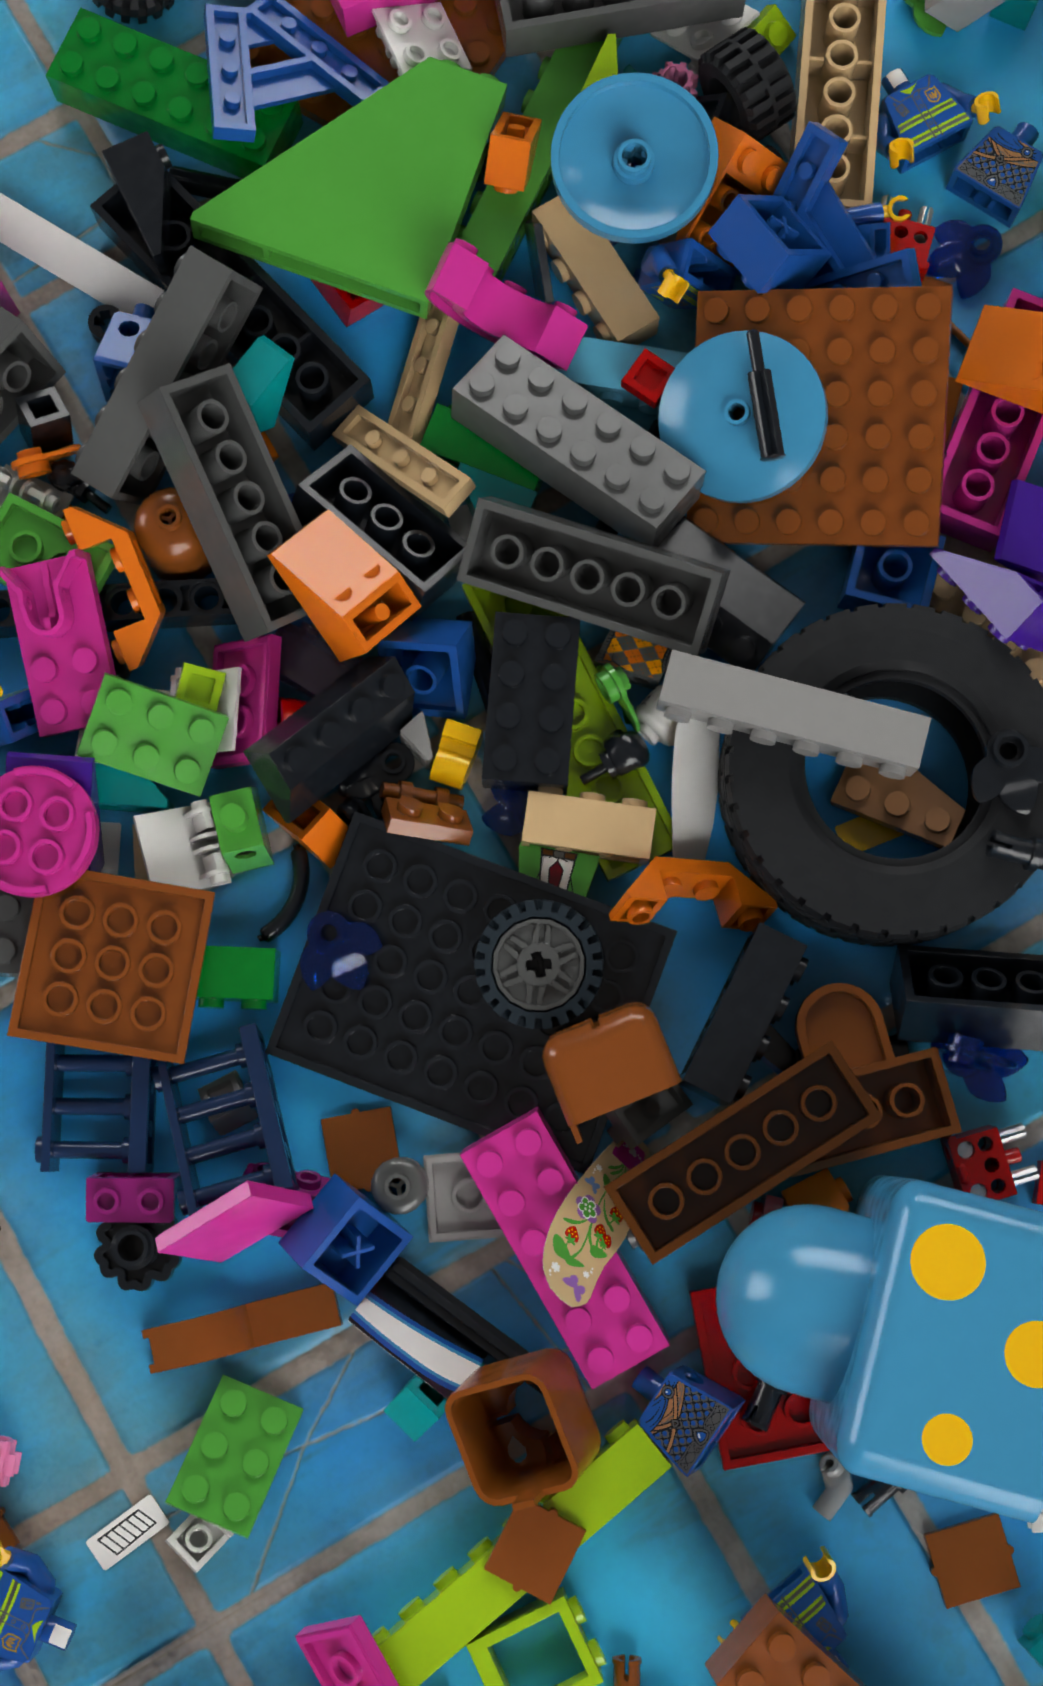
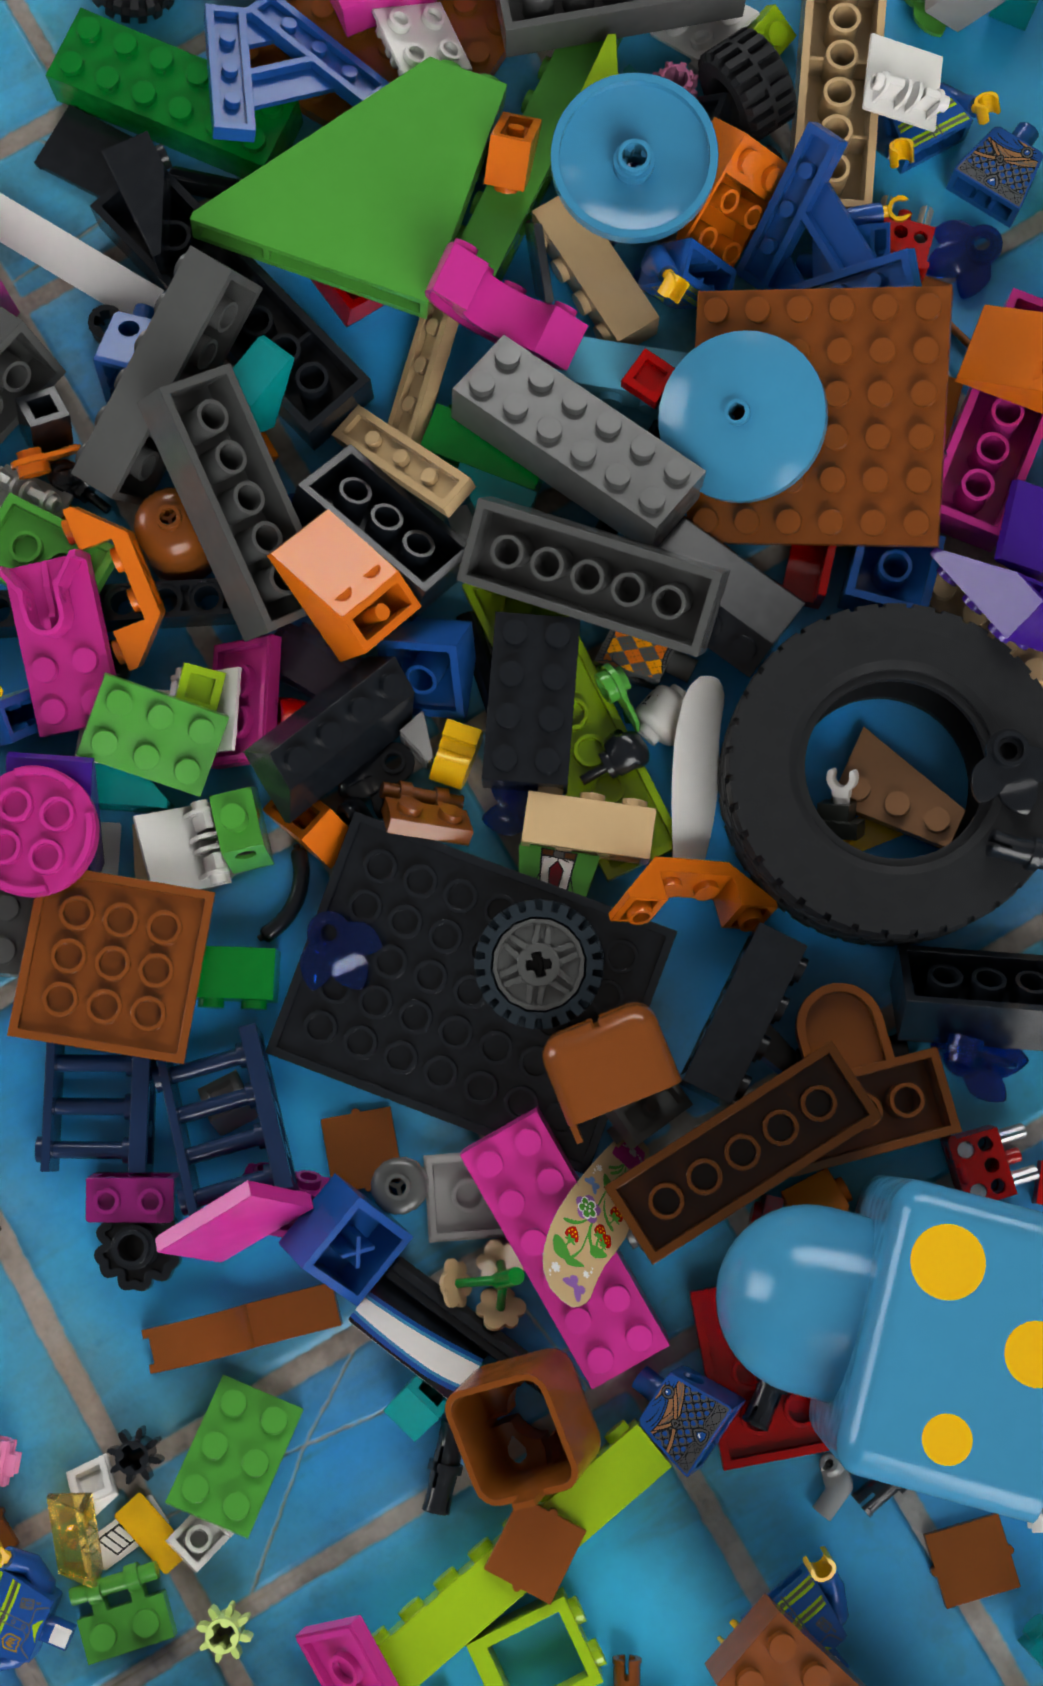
light grey brick [656,649,932,780] -> none
blue brick [708,194,832,293] -> none
black axle [746,329,786,462] -> none
none -> black piece [34,105,132,198]
none -> clear yellow slope [47,1492,104,1588]
none -> white slope [66,1453,119,1521]
none -> bright green plate [69,1561,178,1665]
none -> black gear [107,1425,165,1485]
none -> yellow sticker [114,1492,182,1574]
none -> yellowish green gear [196,1600,254,1663]
none -> black pin [422,1419,463,1516]
none -> tan plant [439,1239,526,1331]
none -> red panel [782,545,837,609]
none -> pearl dark grey piece [817,767,865,841]
none -> white hinge [862,33,950,132]

